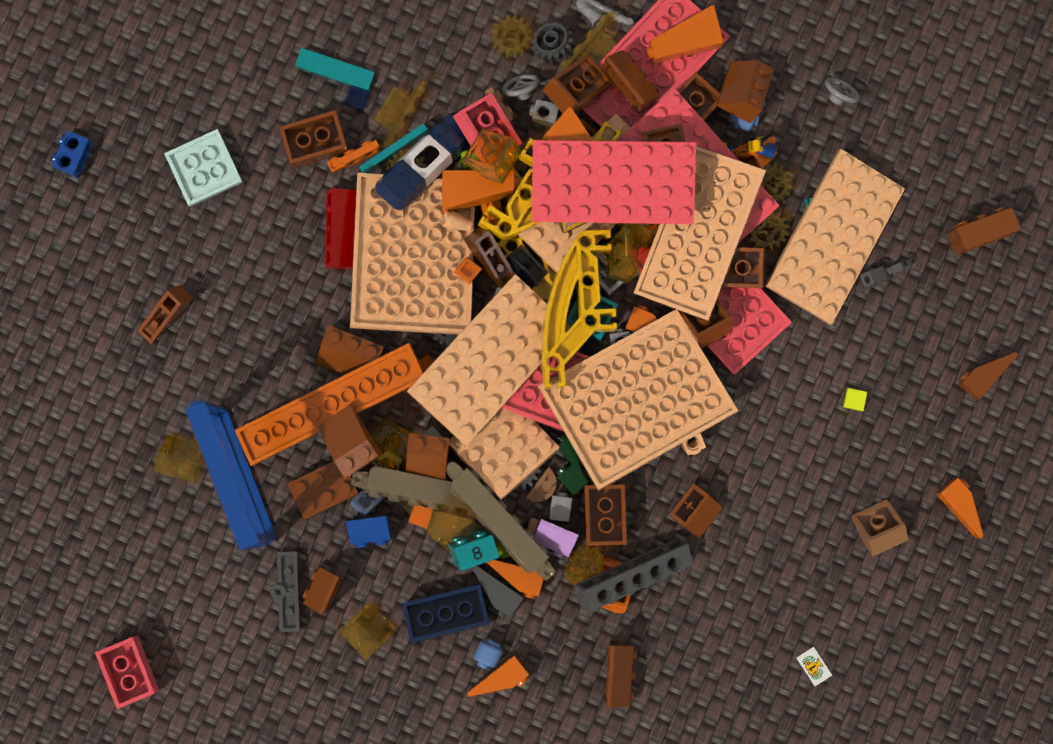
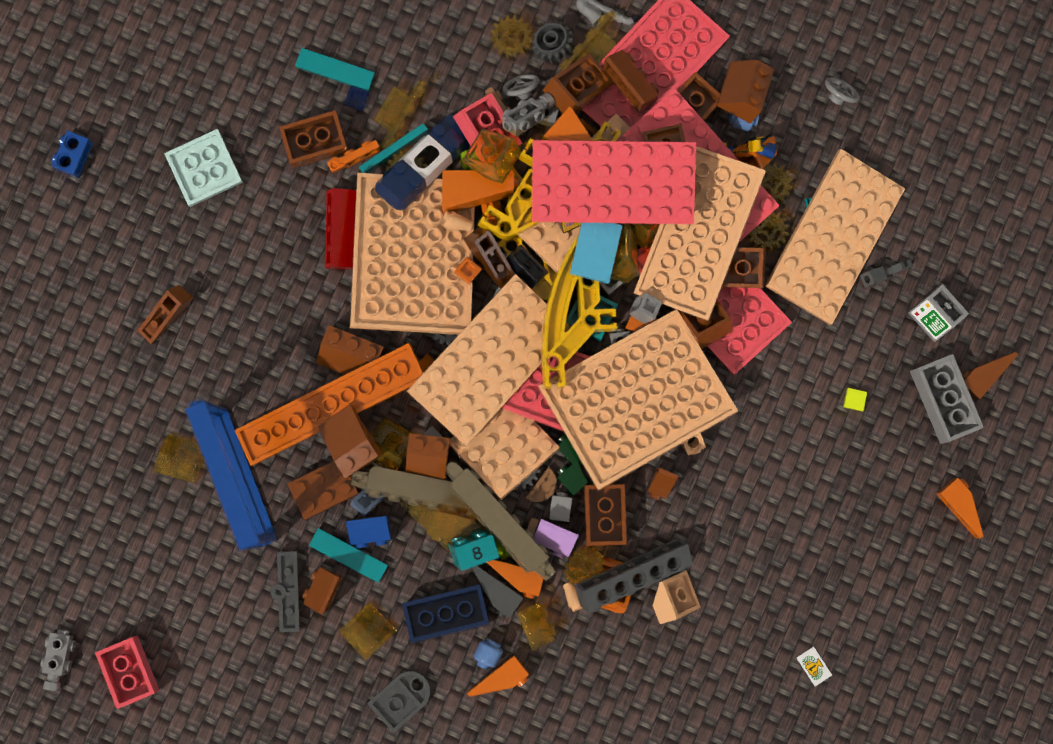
orange tile [408,505,434,529] -> none
dark orange slope [605,643,637,708] -> none
orange slope [647,5,724,64] -> none
dark orange slope [667,483,723,539] -> none
medium nougat slope [851,499,909,556] -> none
dark orange brick [947,207,1021,256] -> none
none -> light grey brick [41,629,76,691]
none -> teal tile [309,528,388,583]
none -> dark grey tile [367,671,431,734]
none -> light grey brick [502,93,555,137]
none -> clear yellow slope [517,602,556,651]
none -> light nougat cone [563,581,582,612]
none -> medium azure tile [569,223,623,284]
none -> light grey brick [628,293,662,324]
none -> dark orange slope [647,468,678,501]
none -> light nougat slope [653,570,701,624]
none -> slope [908,284,969,342]
none -> light grey slope [910,354,984,444]

